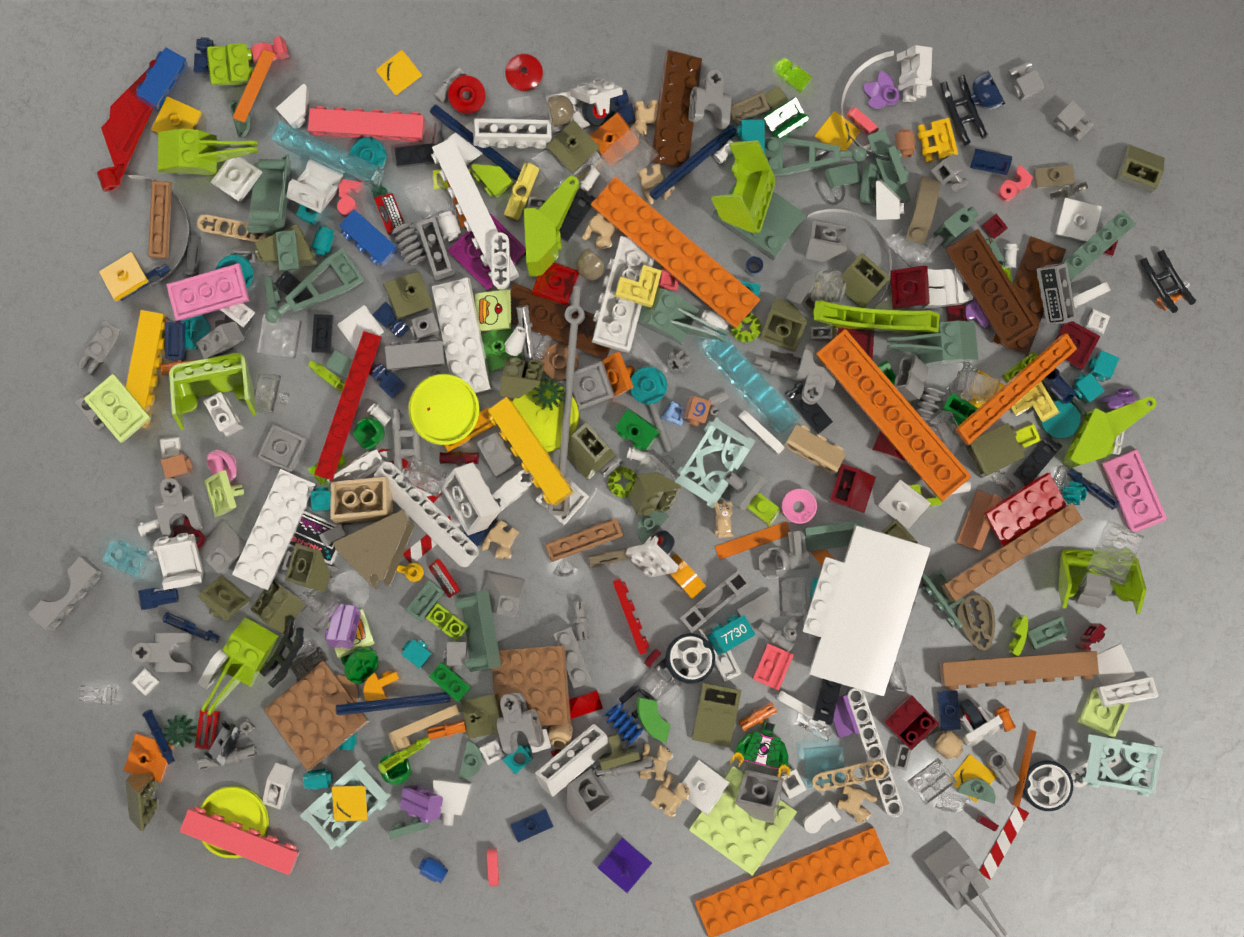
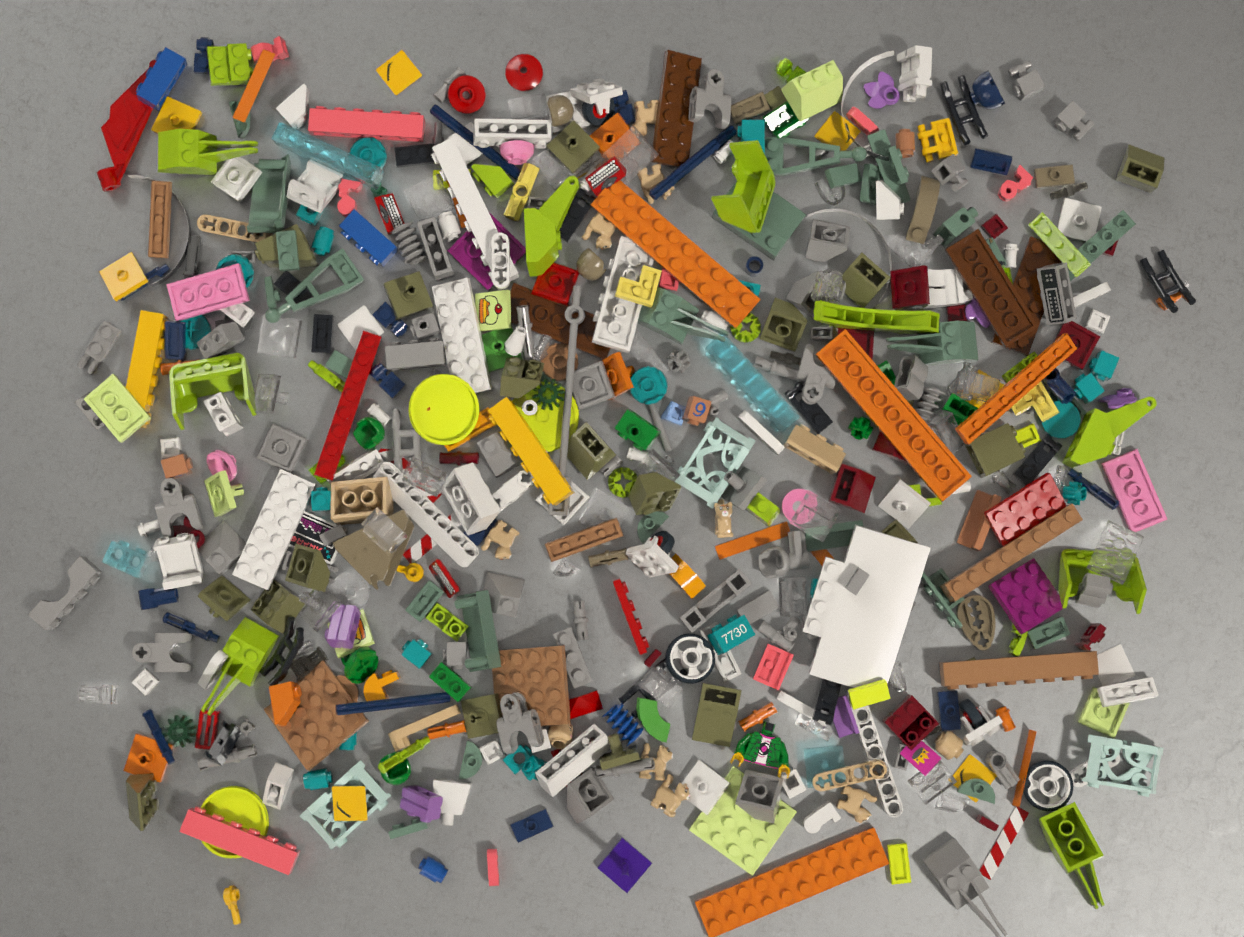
none -> yellow plate [223,885,241,925]
none -> orange slope [269,681,302,727]
none -> clear brick [361,507,408,553]
none -> bright pink piece [500,140,534,165]
none -> white pin [522,400,538,415]
none -> teal bracket [522,755,547,781]
none -> slope [585,156,627,196]
none -> yellowish green slope [781,60,843,122]
none -> clear slope [790,490,842,542]
none -> light grey piece [845,567,870,595]
none -> green gear [848,416,874,440]
none -> neon yellow tile [848,679,891,710]
none -> neon yellow tile [887,843,911,885]
none -> dark pink sticker [900,741,941,776]
none -> magenta plate [988,558,1064,635]
none -> lime tile [1028,212,1091,278]
none -> lime slope [1039,802,1105,910]

